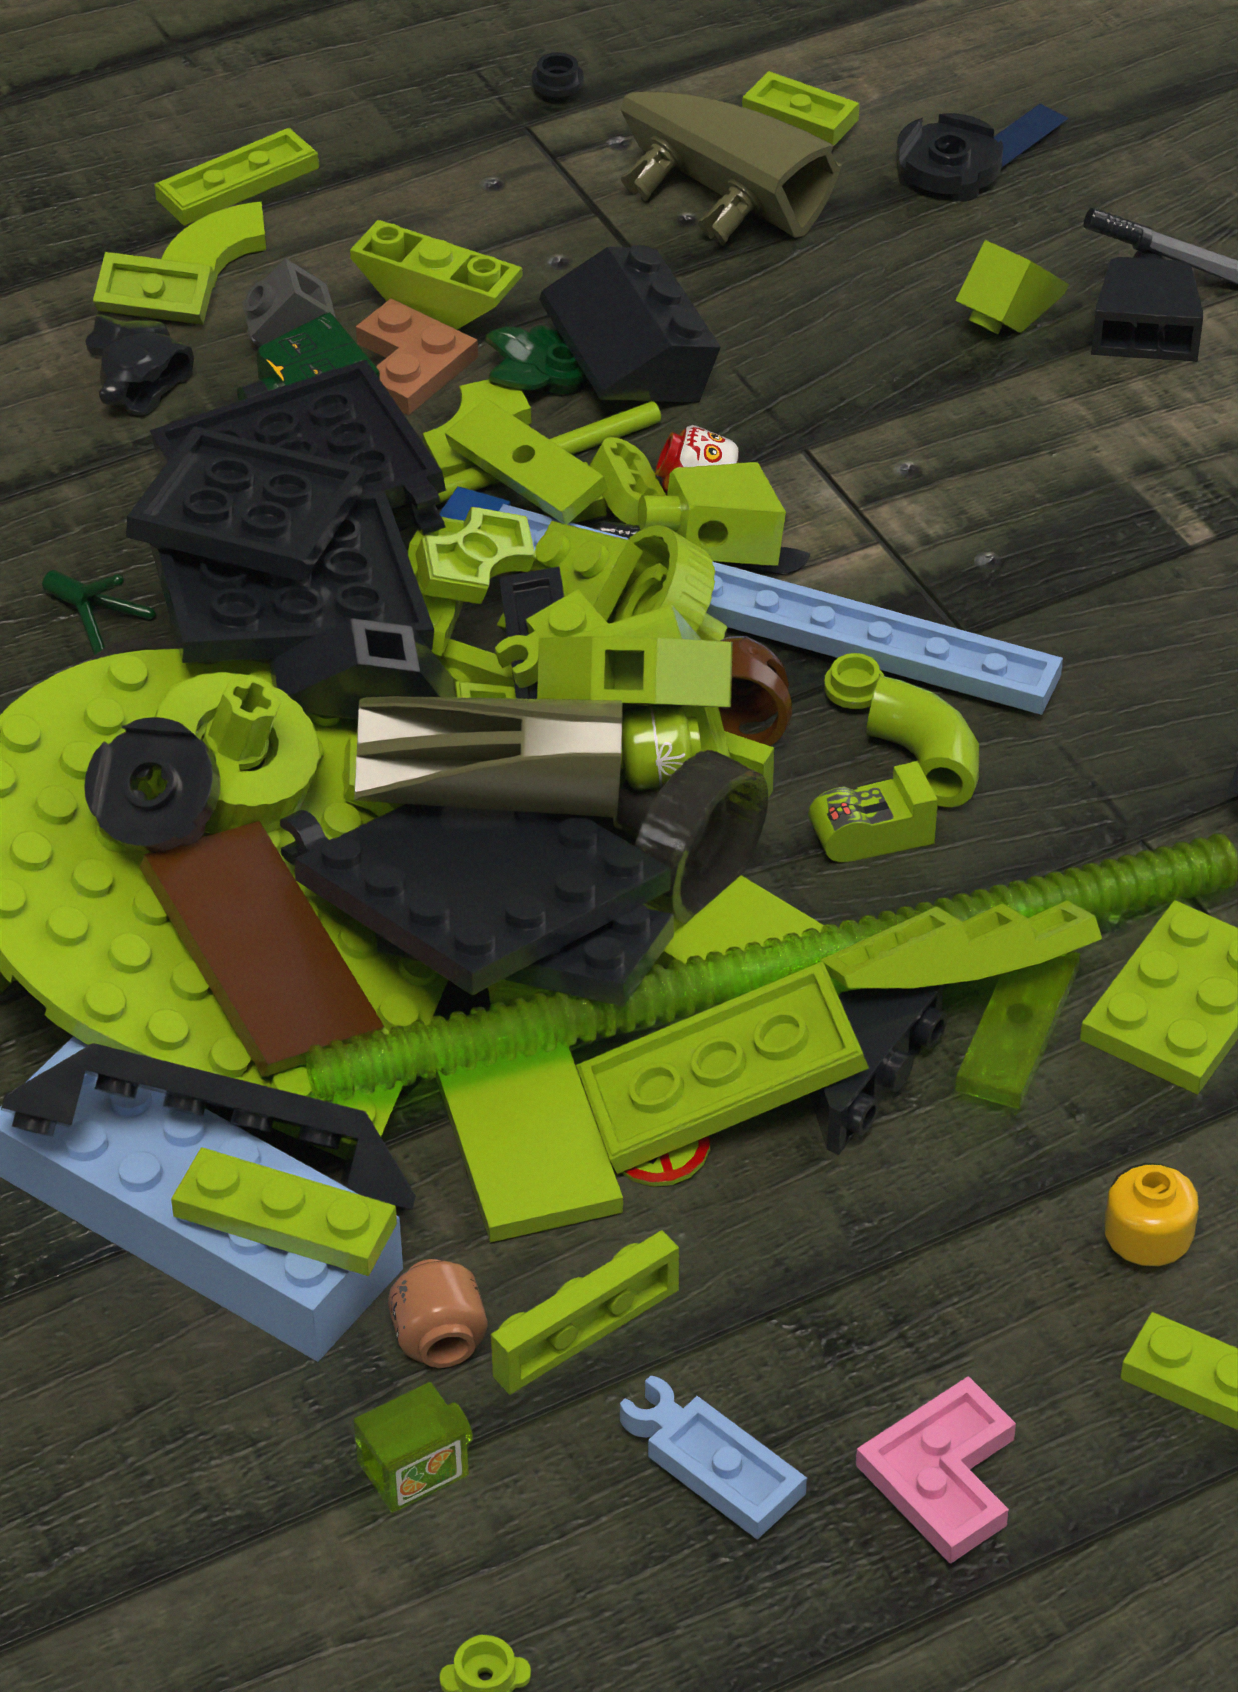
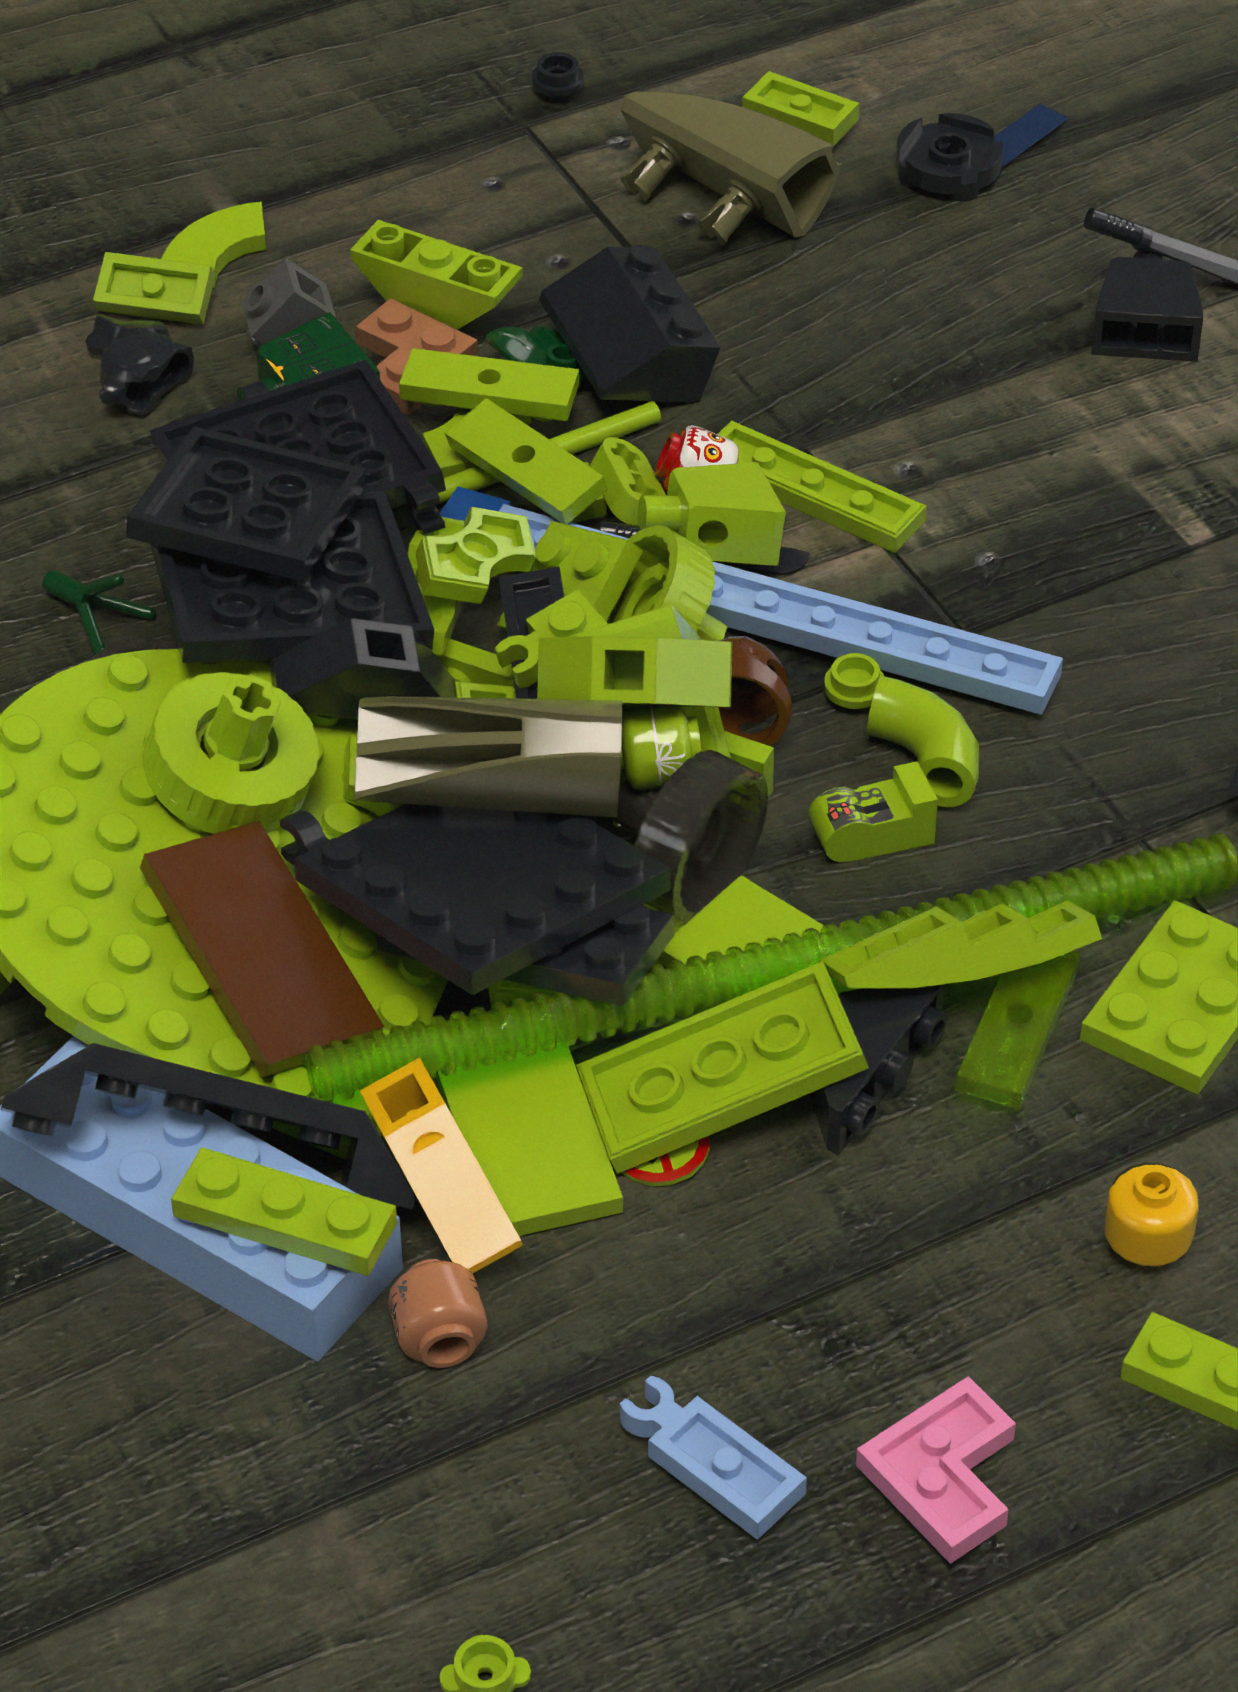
black plate [85,717,220,853] -> none
lime tile [154,128,319,226] -> none
clear neon green brick [354,1381,473,1513] -> none
lime plate [491,1230,679,1395] -> none
lime slope [955,240,1069,334] -> none
none -> yellow slope [360,1057,523,1274]
none -> lime tile [399,348,579,421]
none -> lime tile [718,420,927,553]

